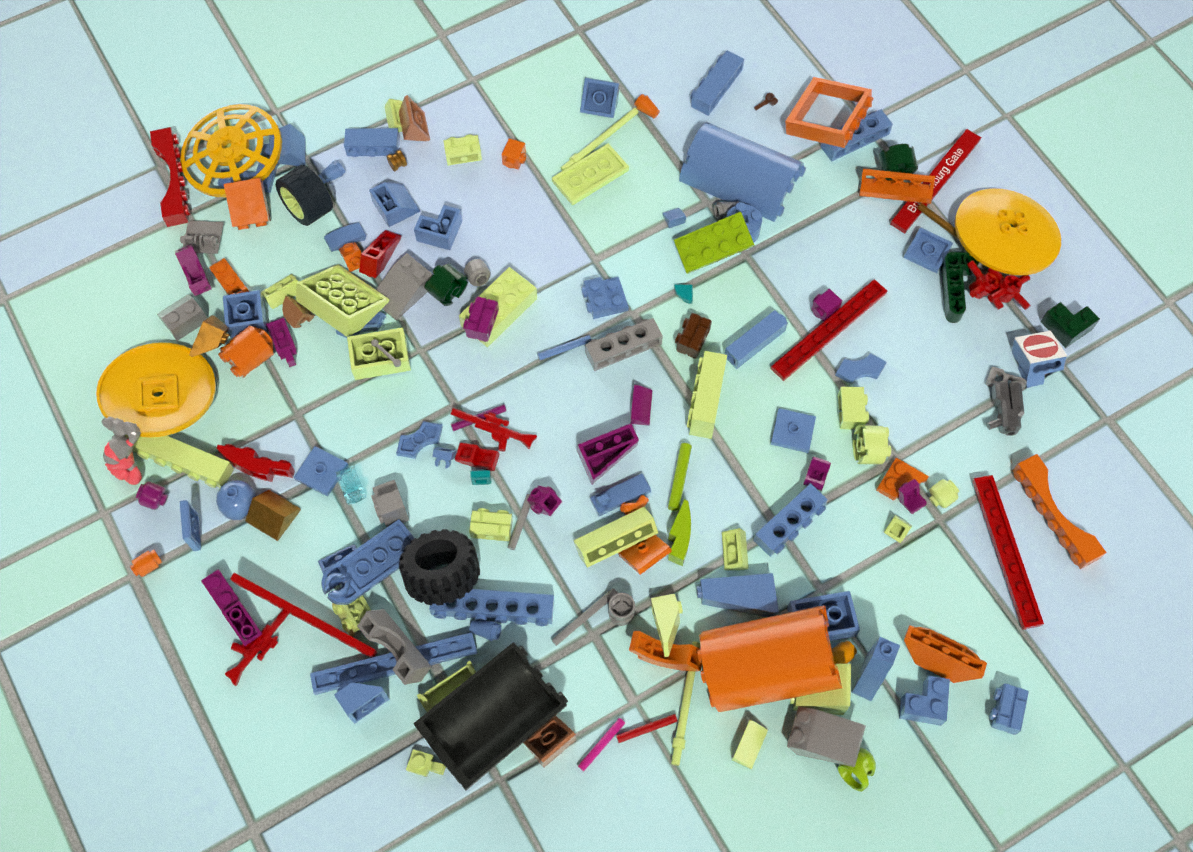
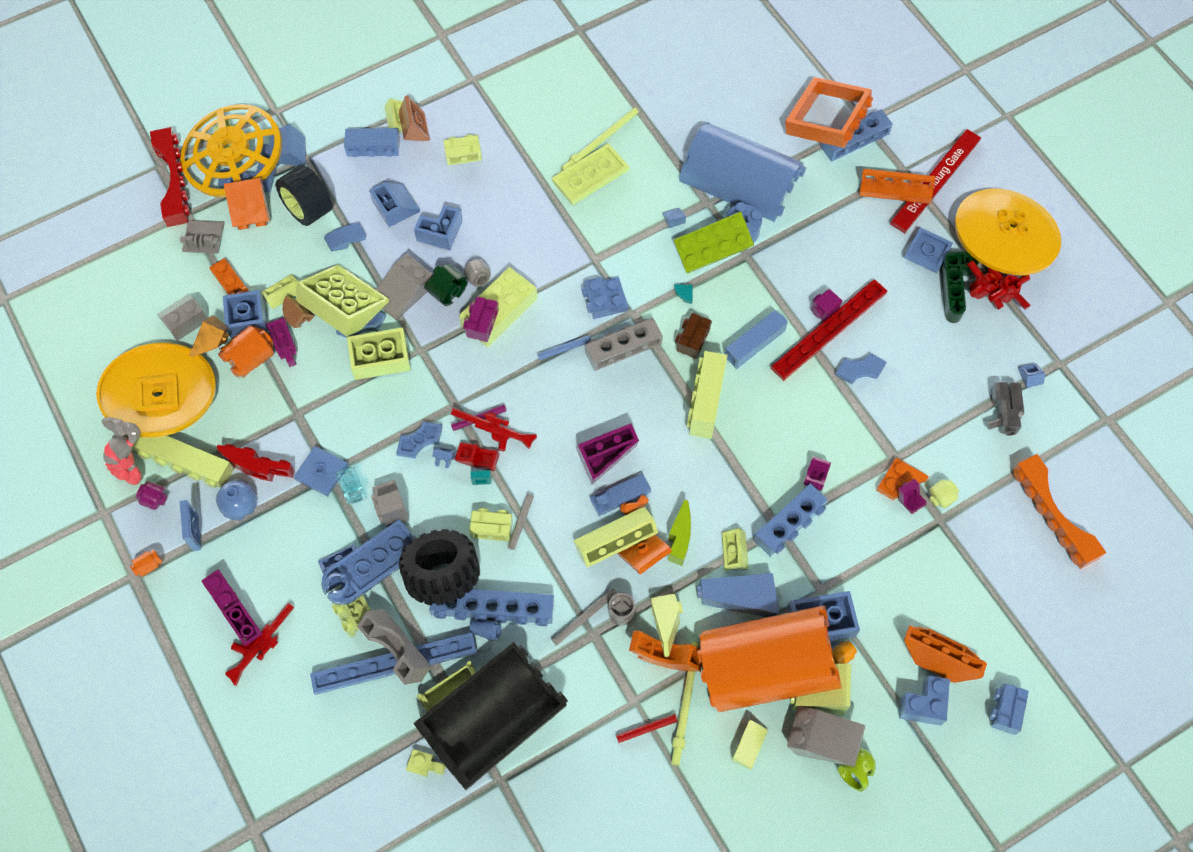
magenta arch [175,244,212,296] -> none
red tile [230,573,378,658] -> none
pearl gold slope [245,490,301,541] -> none
medium blue cone [318,160,345,184] -> none
medium blue slope [334,682,390,724] -> none
orange bracket [339,242,361,272] -> none
red slope [359,230,401,278] -> none
light grey hinge [371,339,401,367] -> none
pearl gold wheel [386,150,407,172] -> none
orange brick [502,138,527,170] -> none
nougat slope [524,716,576,768] -> none
magenta brick [527,485,563,516] -> none
dark pink bar [578,718,625,772] -> none
medium blue slope [580,77,619,118] -> none
magenta slope [631,385,653,426] -> none
orange cone [634,94,660,119] -> none
lime piece [668,443,692,511] -> none
medium blue brick [690,50,745,116] -> none
light grey cone [713,201,739,220] -> none
reddish brown hand [754,93,778,111] -> none
medium blue plate [771,408,816,453] -> none
yellowish green piece [838,387,869,429] -> none
medium blue slope [852,637,900,701] -> none
yellowish green brick [853,425,891,464] -> none
dark green brick [879,144,918,181] -> none
yellowish green slope [884,515,912,543] -> none
pearl gold bar [917,203,958,239] -> none
red plate [972,475,1044,630] -> none
light grey piece [985,367,1027,391] -> none
piece [1012,330,1067,377] -> none
dark green brick [1040,302,1100,348] -> none

